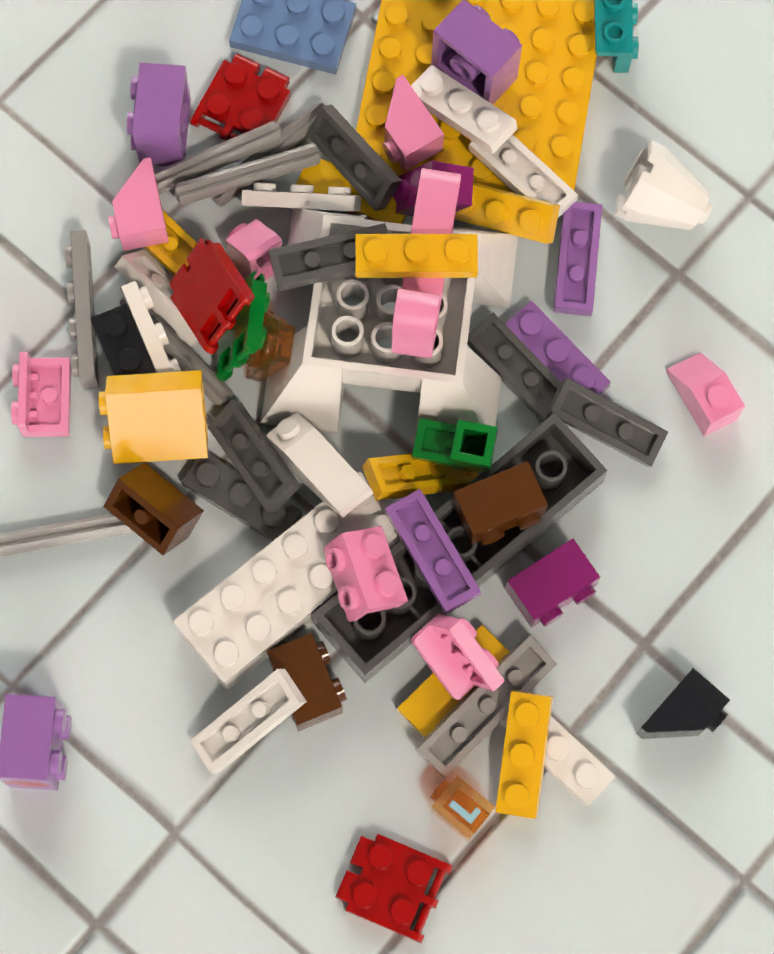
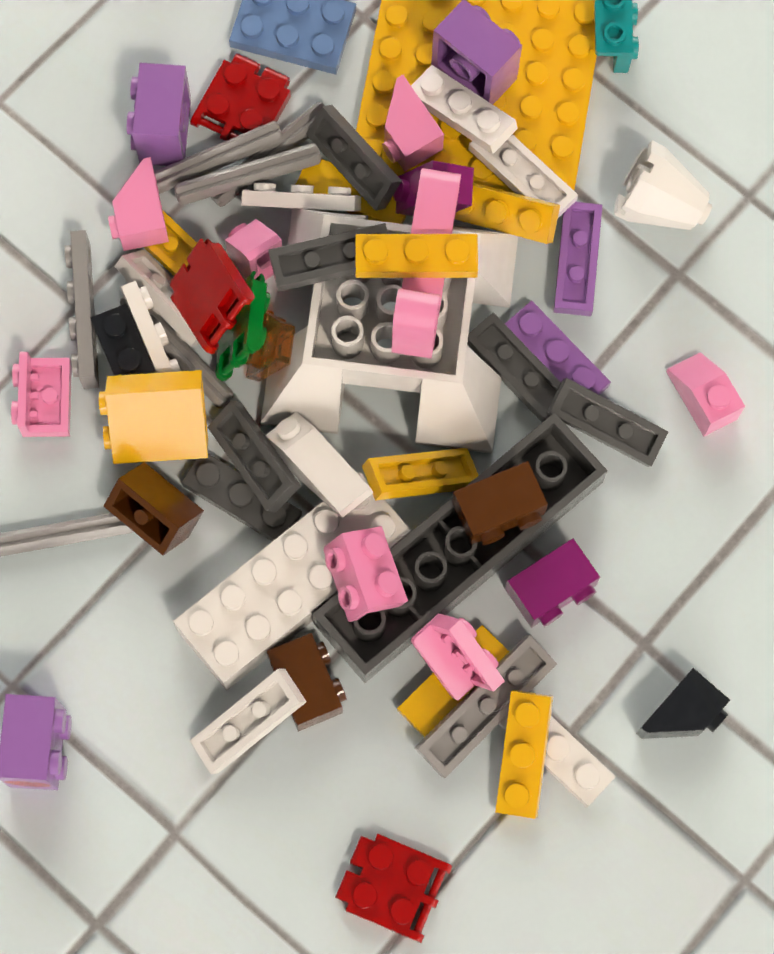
medium lavender plate [385,489,481,615] -> none
green brick [412,418,498,472] -> none
clear orange brick [430,775,495,842] -> none

